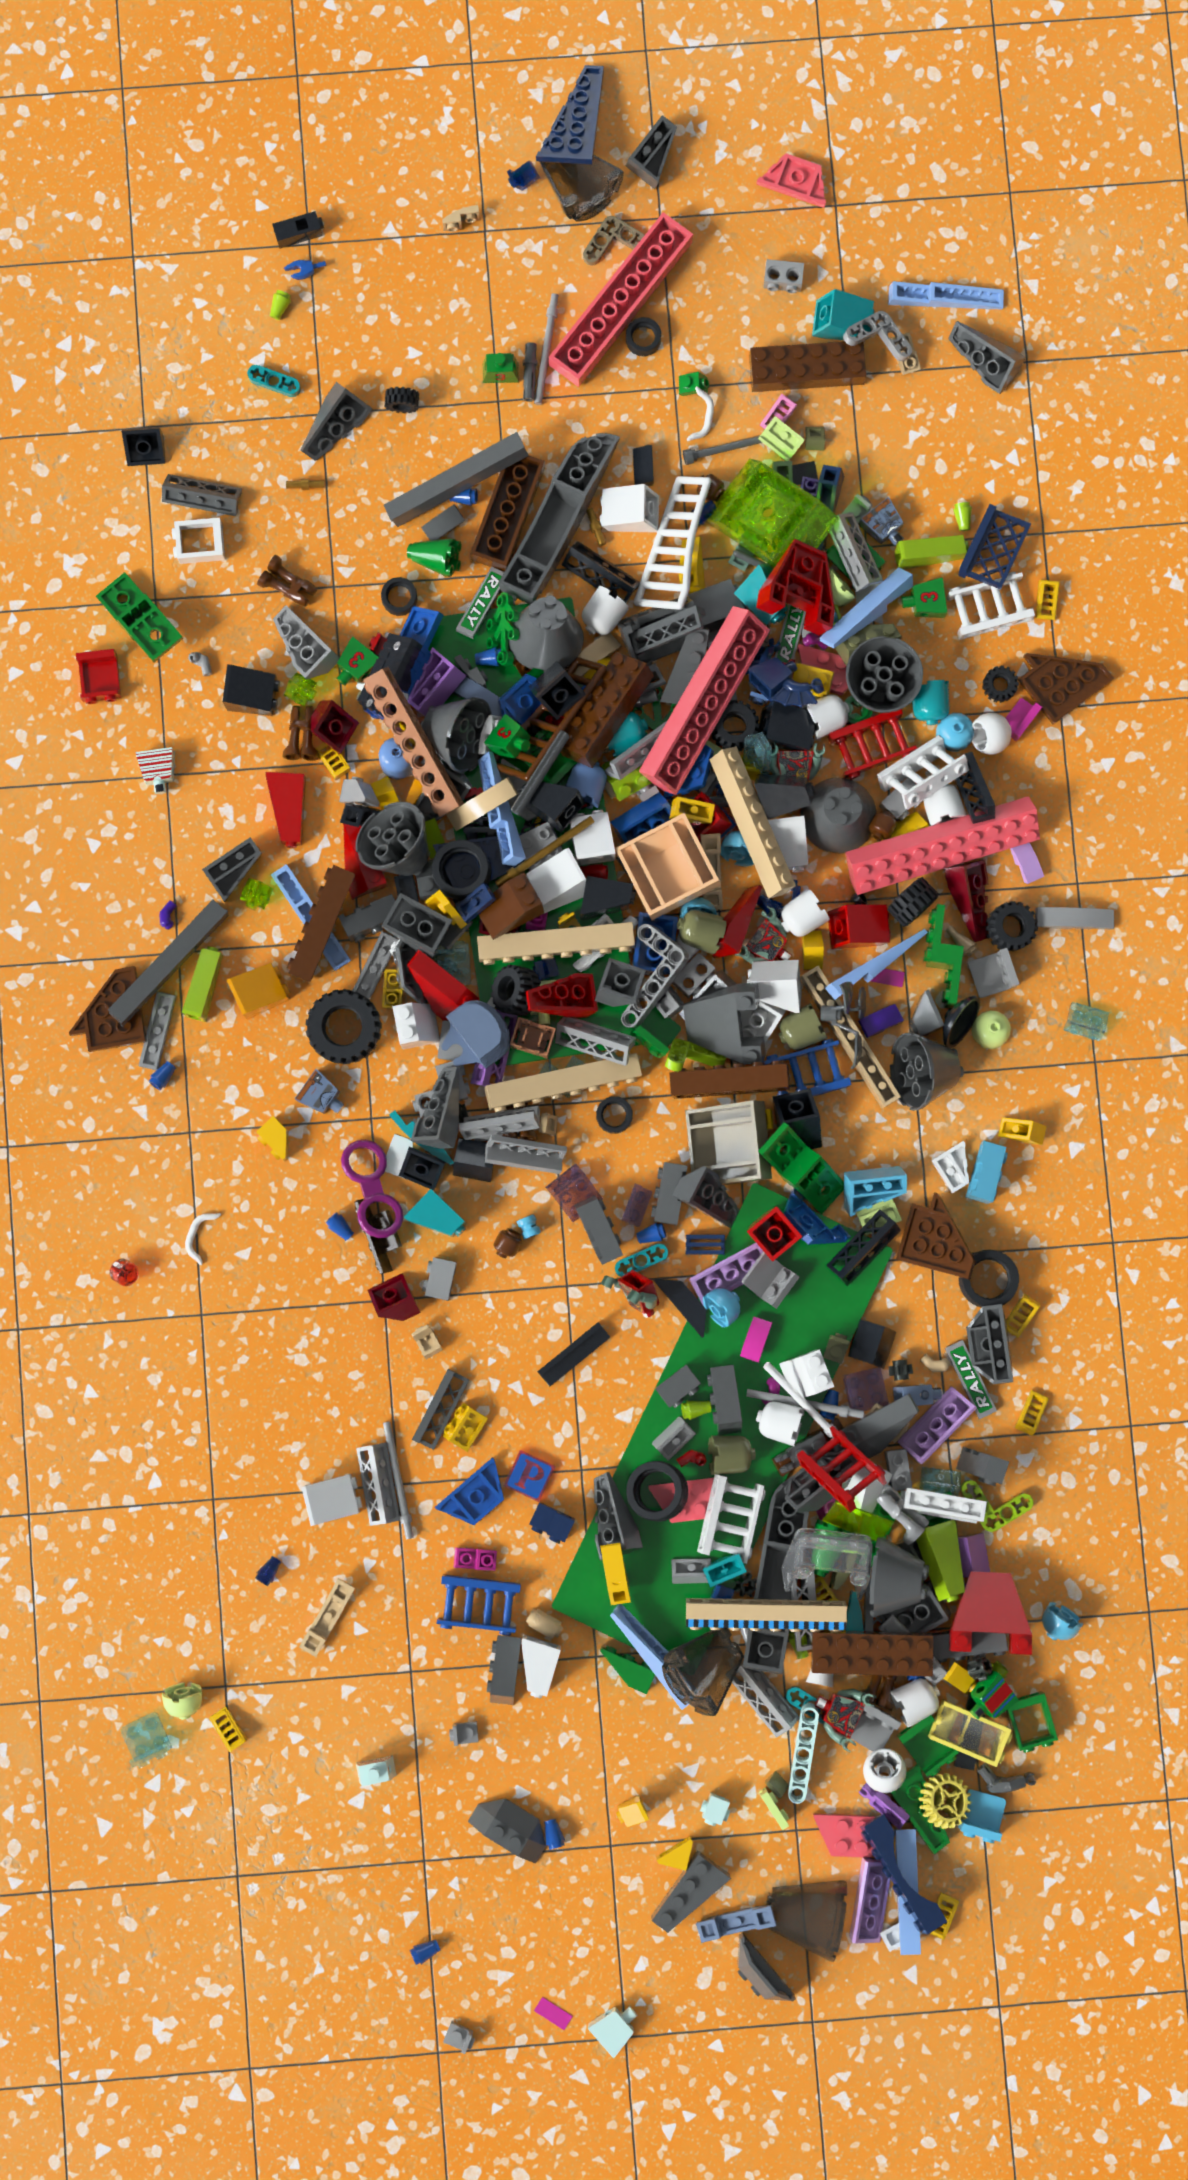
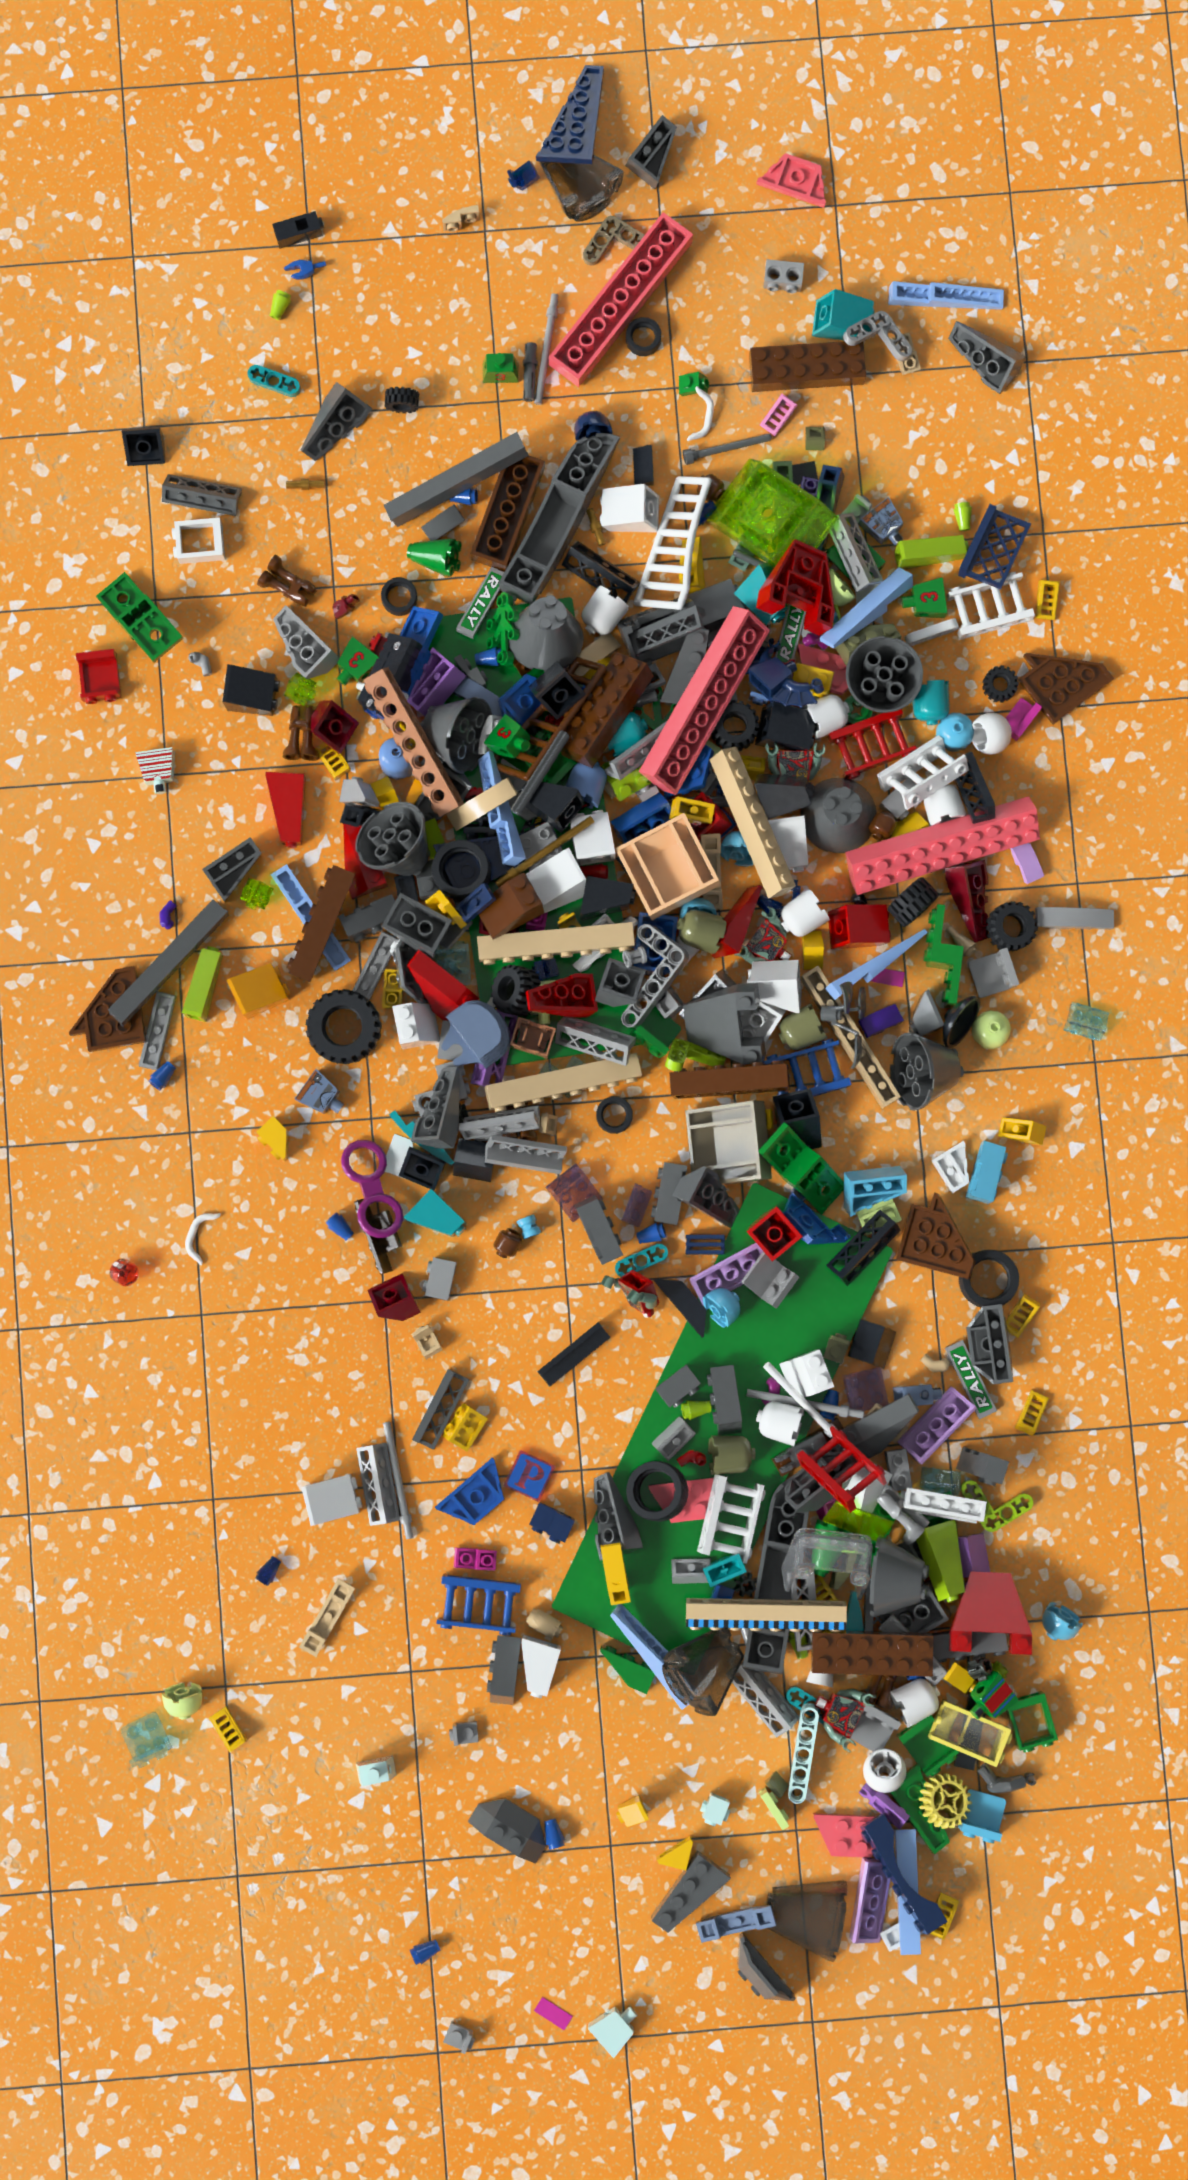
light grey brick [672,953,716,998] -> none
dark pink slope [740,1317,772,1363] -> none
clear light blue bracket [743,732,772,774] -> none
yellowish green plate [758,416,805,461] -> none
pearl dark grey gear [888,1360,913,1381] -> none
none -> dark red piece [332,594,360,619]
none -> dark blue cylinder [574,411,613,441]
none -> light grey bush [622,946,647,968]
none -> white beam [904,618,959,646]

